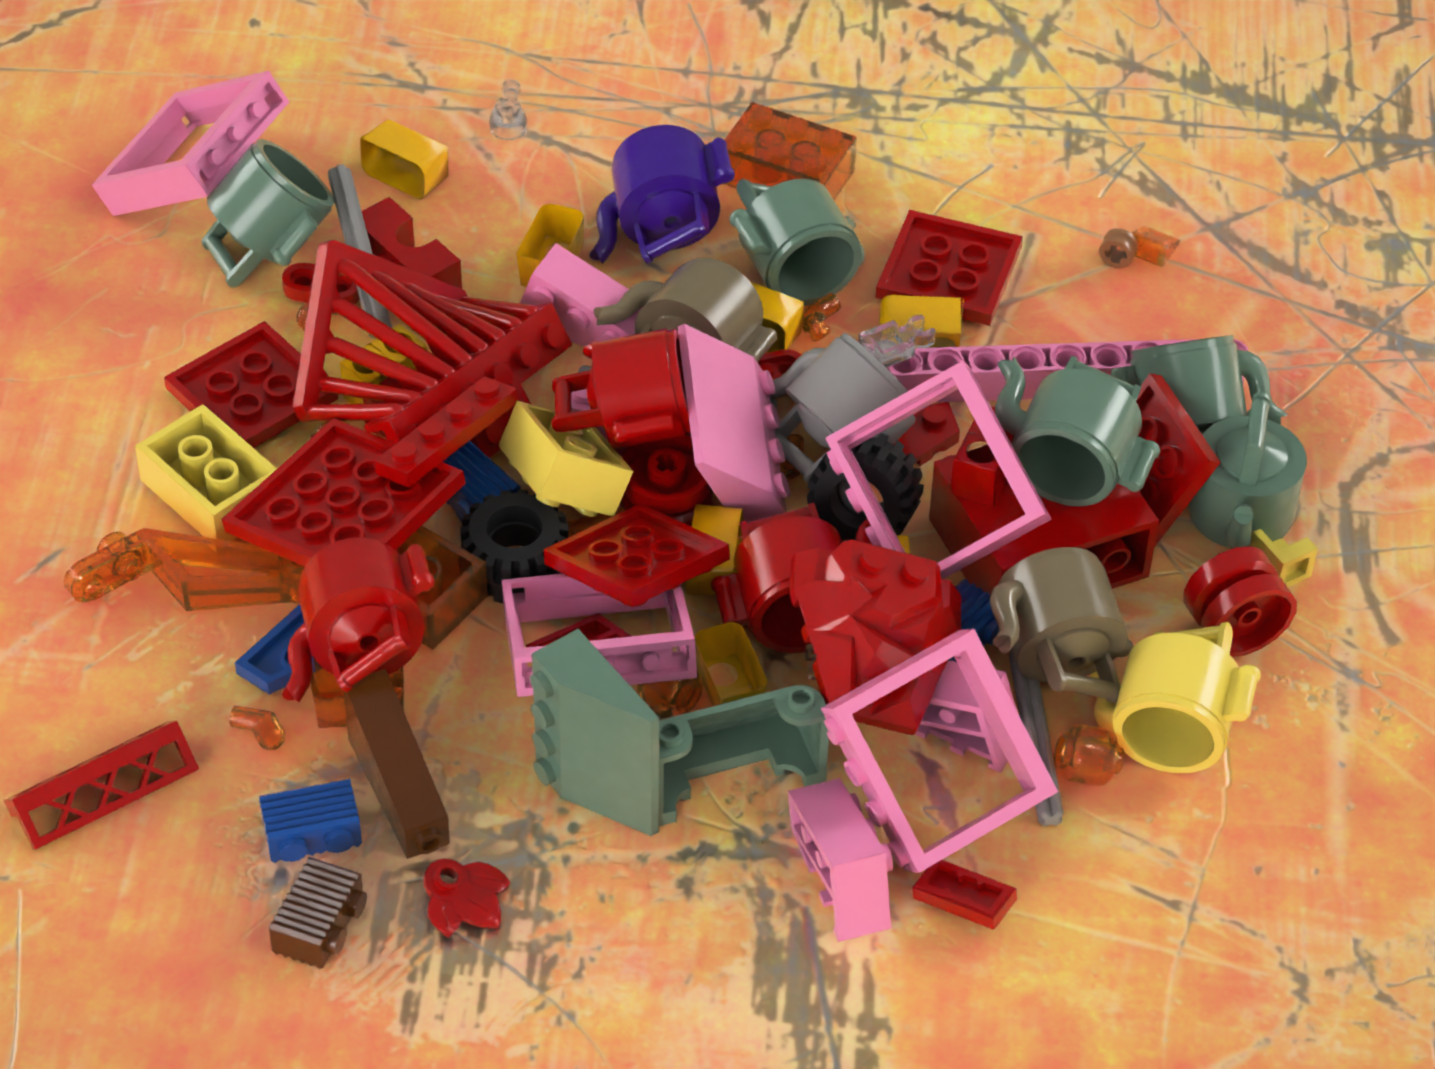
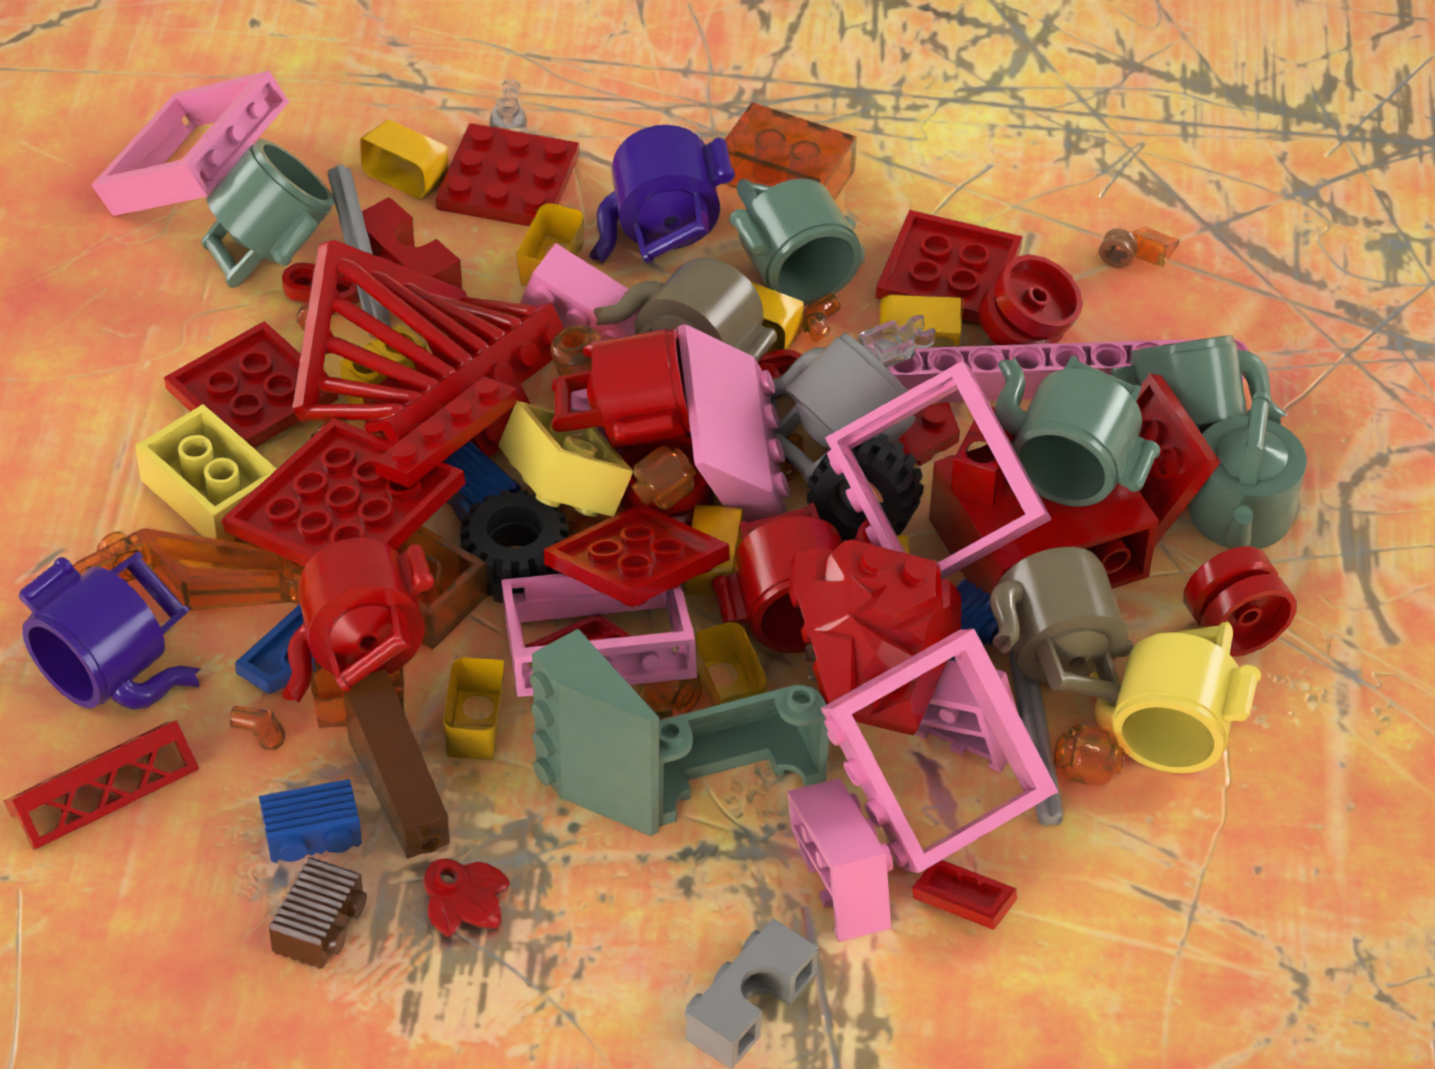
light yellow panel [1249,529,1318,587] -> none
none -> dark purple piece [19,551,201,710]
none -> red plate [436,123,580,227]
none -> yellow piece [443,657,505,760]
none -> clear orange head [550,325,602,377]
none -> clear orange head [631,446,697,510]
none -> light grey arch [684,918,819,1069]
none -> red wheel [978,254,1083,345]

